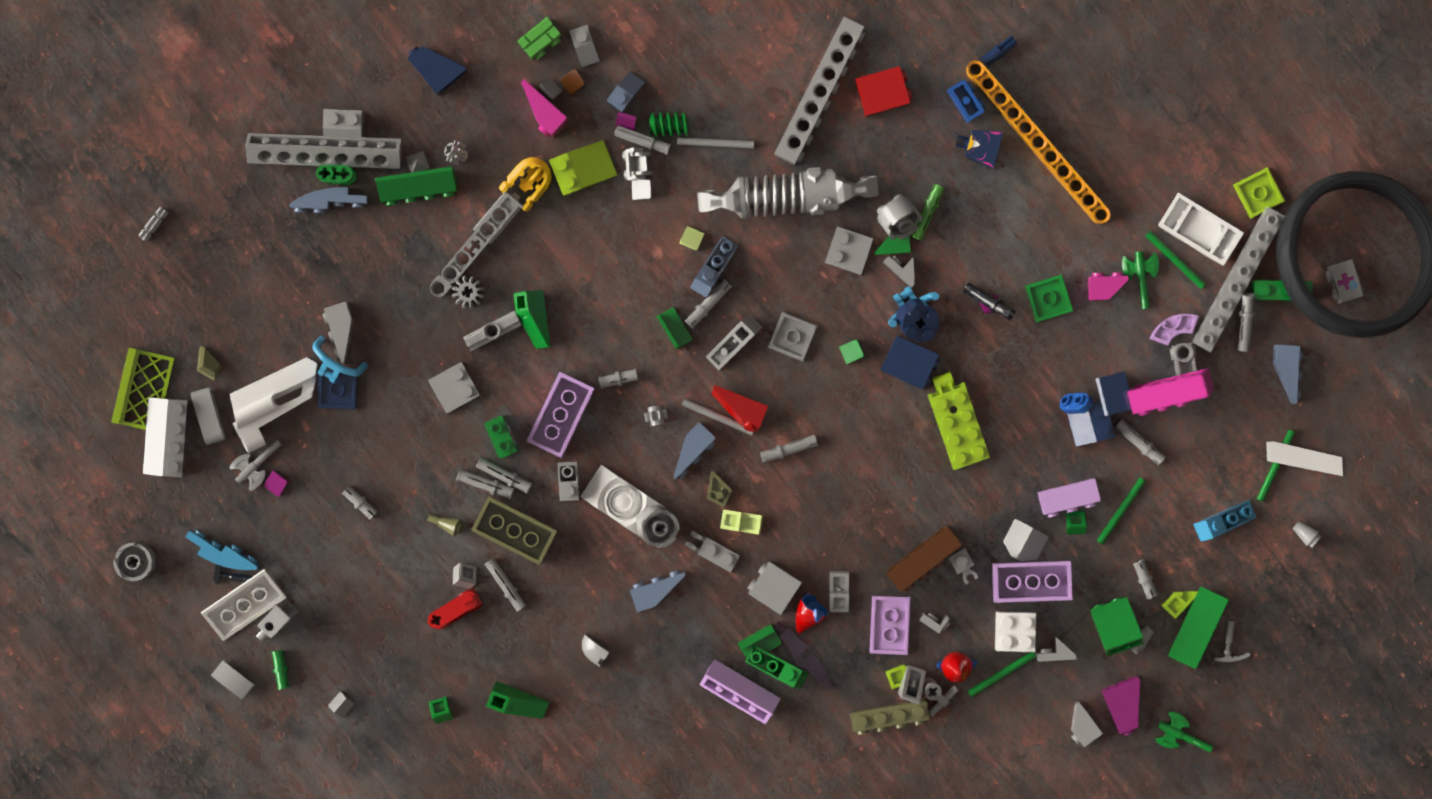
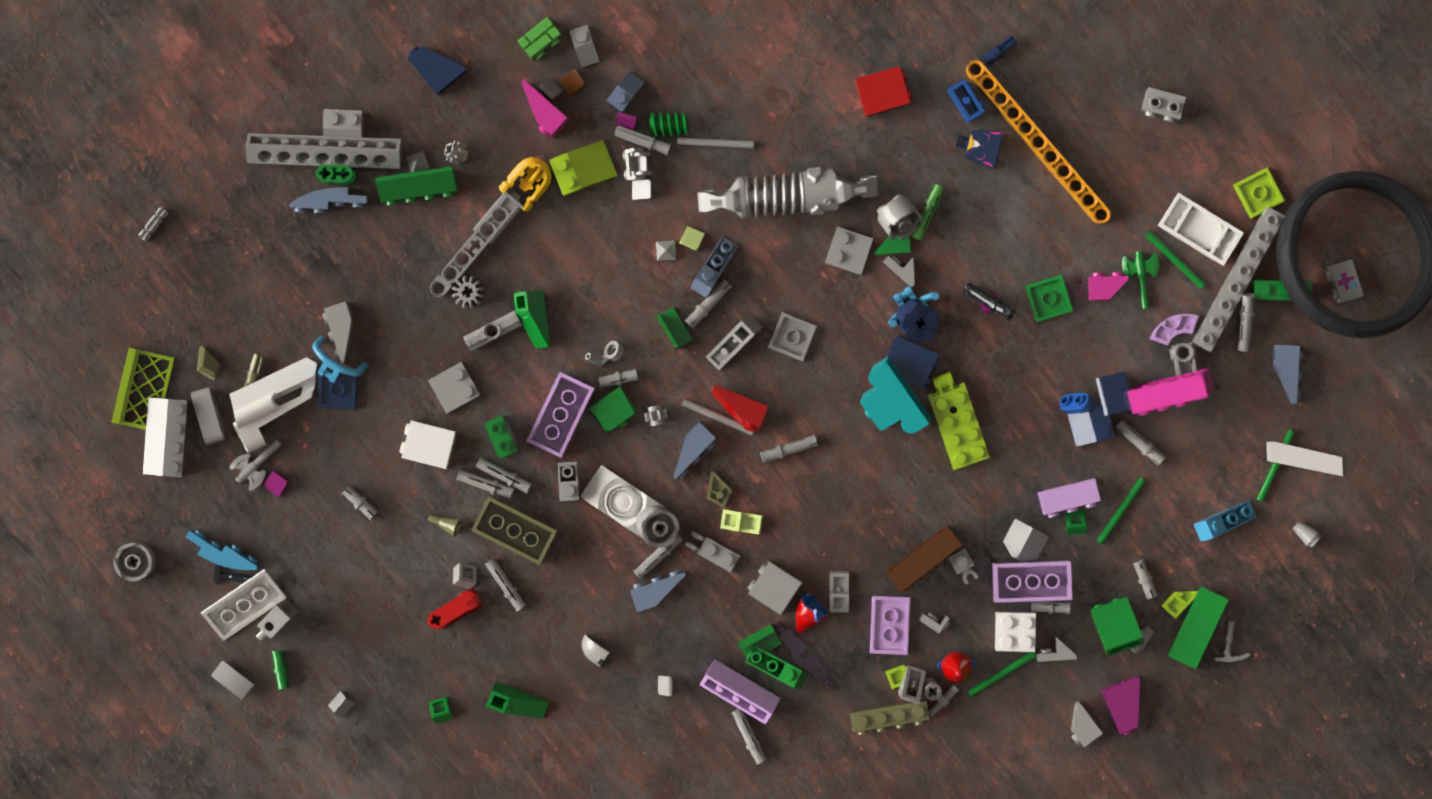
light grey brick [774,17,866,165] -> none
slope [839,339,865,364] -> none
green piece [1155,711,1213,752] -> none
none -> olive axle [244,354,264,387]
none -> white brick [399,420,457,469]
none -> light grey plate [585,341,624,367]
none -> green torso [589,386,637,432]
none -> light grey pin [634,534,683,580]
none -> light grey slope [656,241,676,261]
none -> slope [658,675,673,696]
none -> light grey pin [731,709,767,765]
none -> teal brick [860,356,932,433]
none -> light grey pin [1031,601,1070,615]
none -> light grey brick [1141,87,1186,123]

